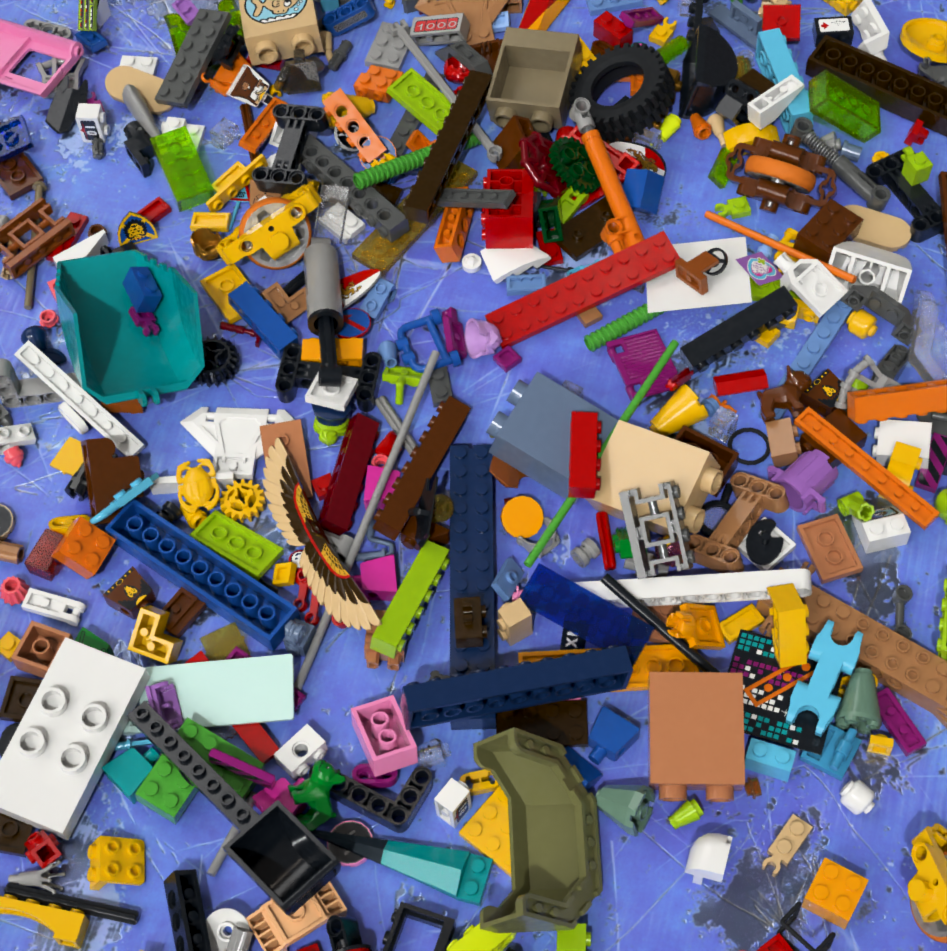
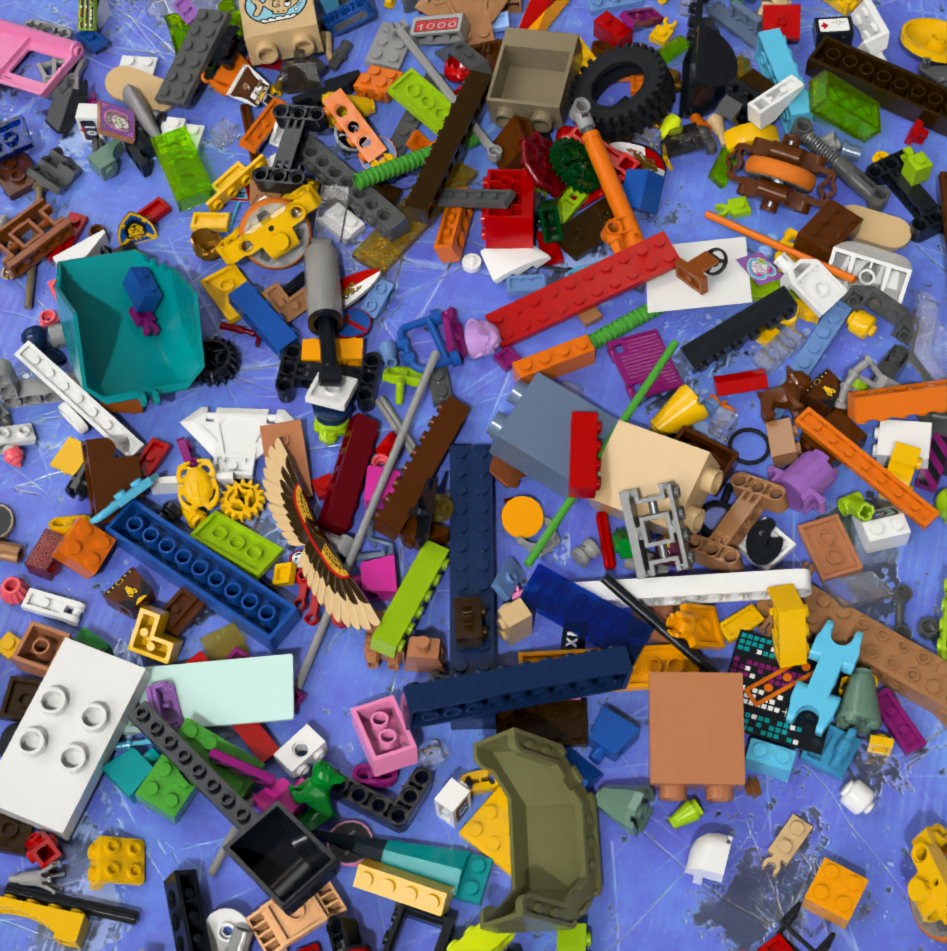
sand blue brick [283,618,316,657] -> none
red axle [665,367,694,391] -> none
none -> dark grey slope [26,146,83,195]
none -> light grey piece [47,322,66,349]
none -> sand green arch [87,139,125,182]
none -> tile [97,100,135,144]
none -> red plate [139,437,171,478]
none -> flat silver hinge [151,109,165,126]
none -> magenta plate [176,437,198,468]
none -> black slope [291,69,360,108]
none -> yellow brick [353,858,455,916]
none -> nougat torso [404,636,448,674]
none -> orange brick [512,334,595,385]
none -> clear smoke torso [660,122,717,171]
none -> clear beam [752,324,807,375]
none -> clear piece [821,571,894,609]
none -> dark grey tile [916,617,939,641]

